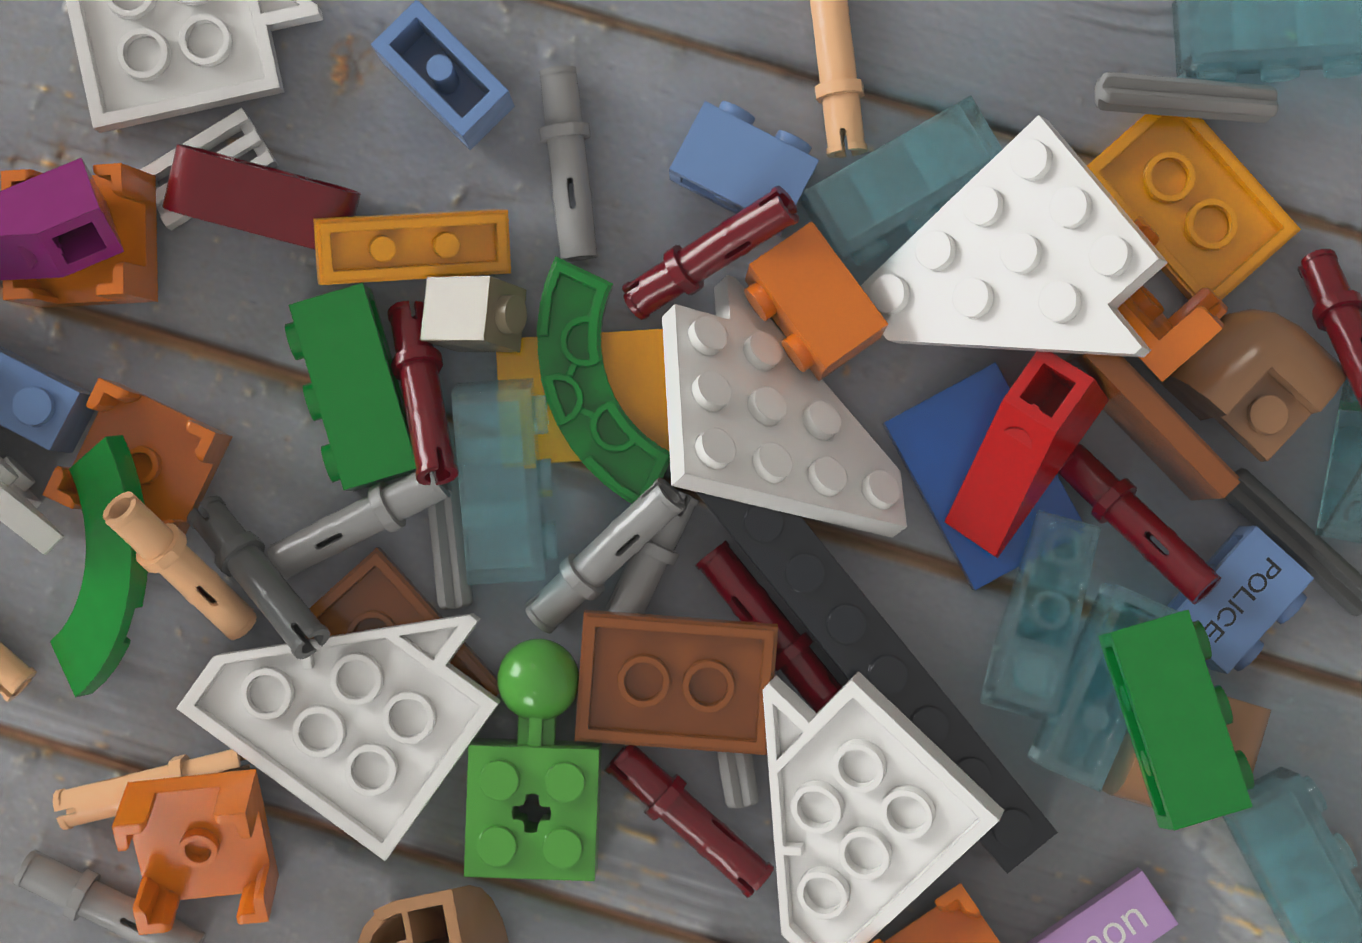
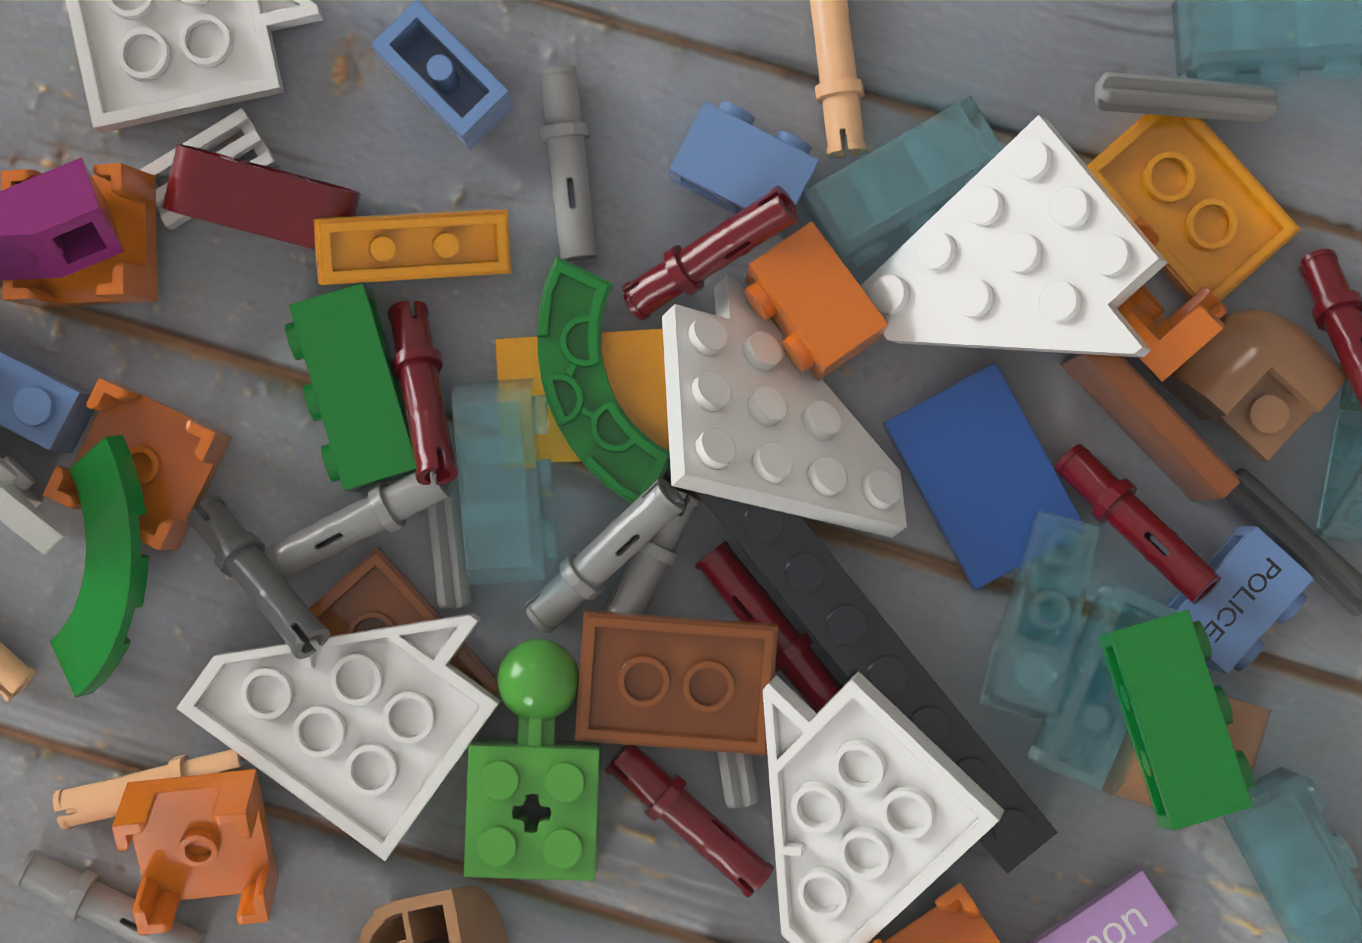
light nougat pin [103,491,257,640] -> none
brick [420,276,527,352] -> none
red slope [945,351,1109,559] -> none

